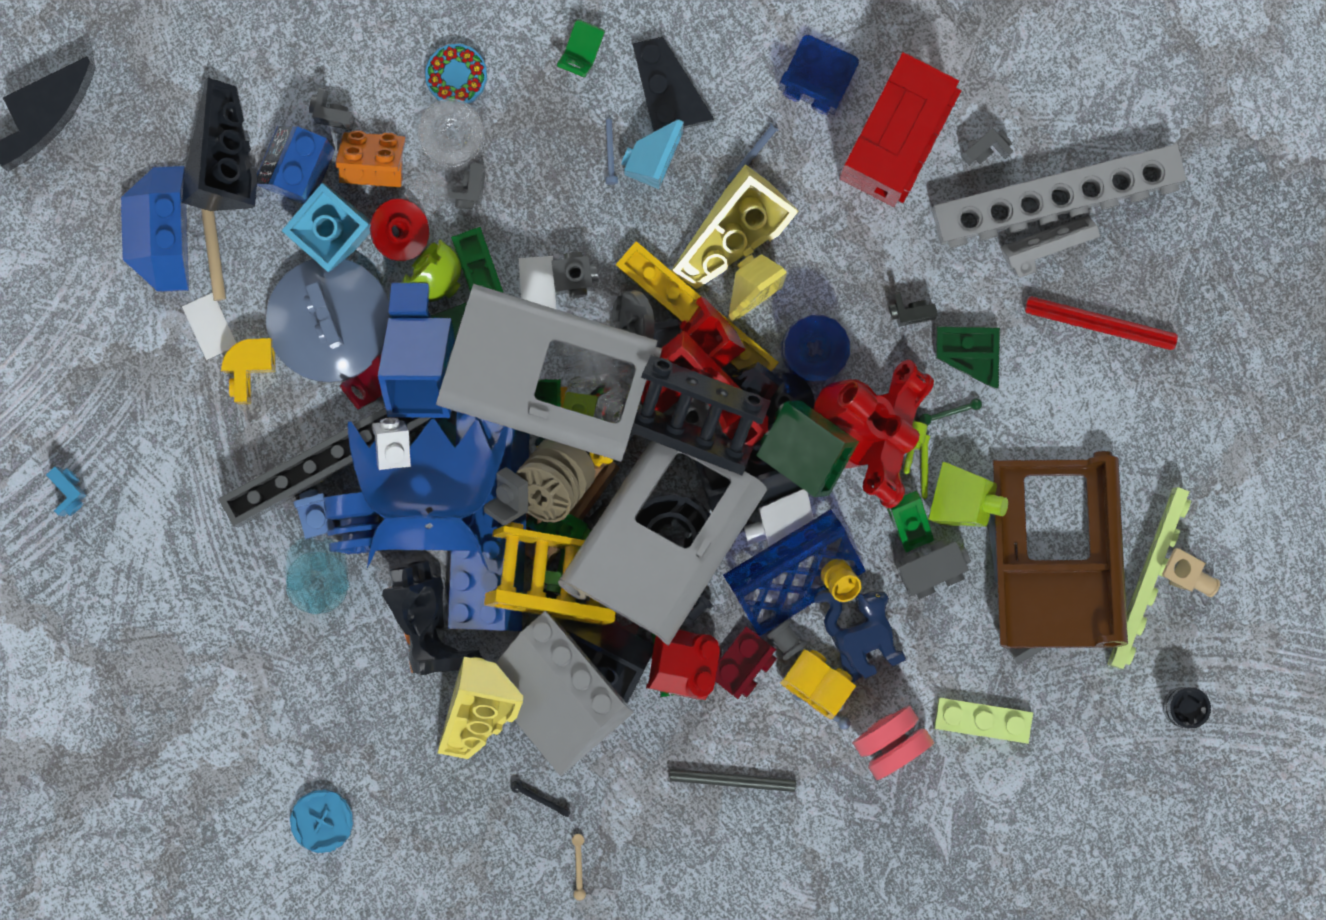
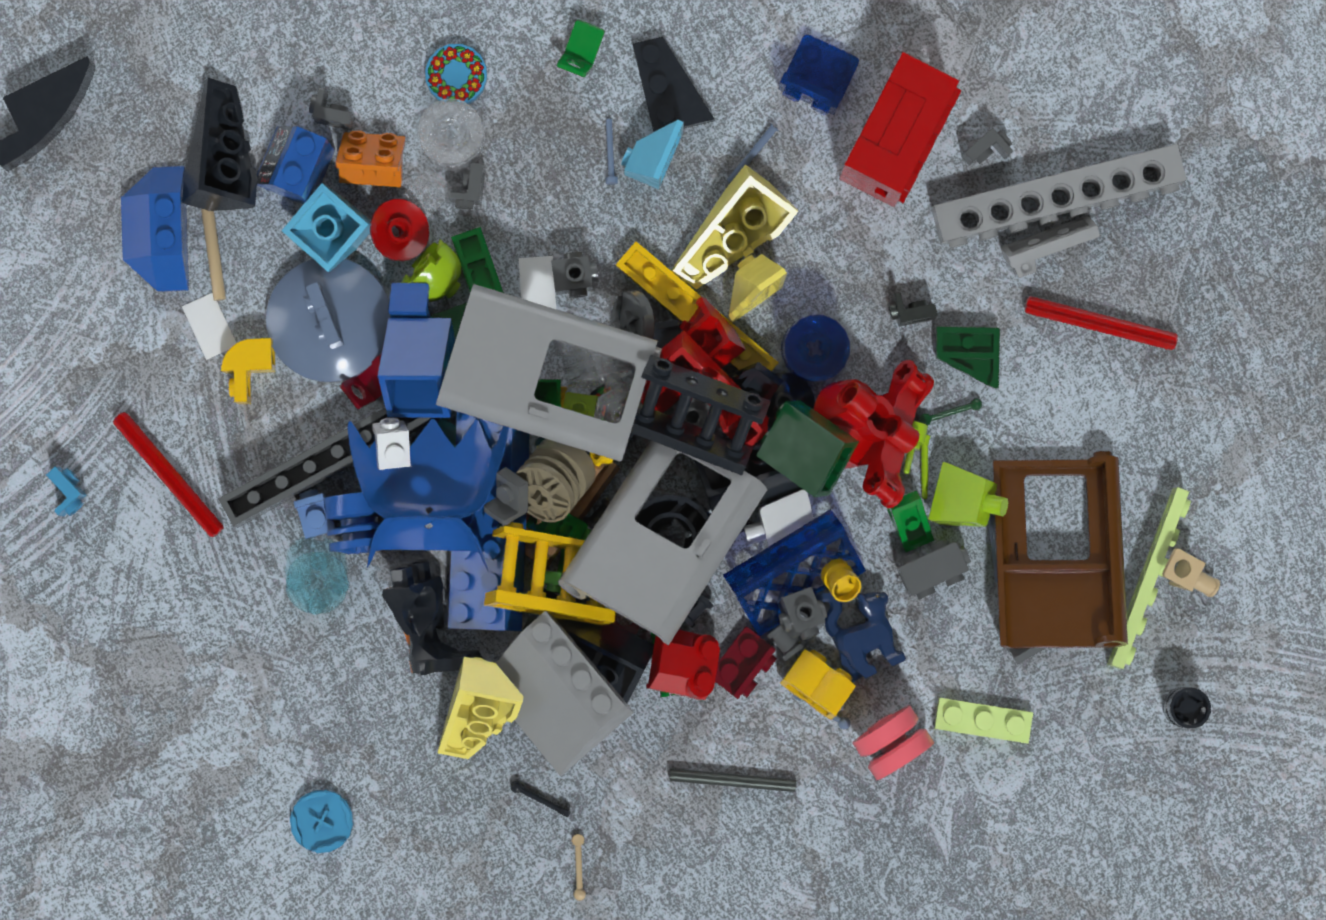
none -> red axle [113,412,224,537]
none -> dark grey brick [778,587,827,640]

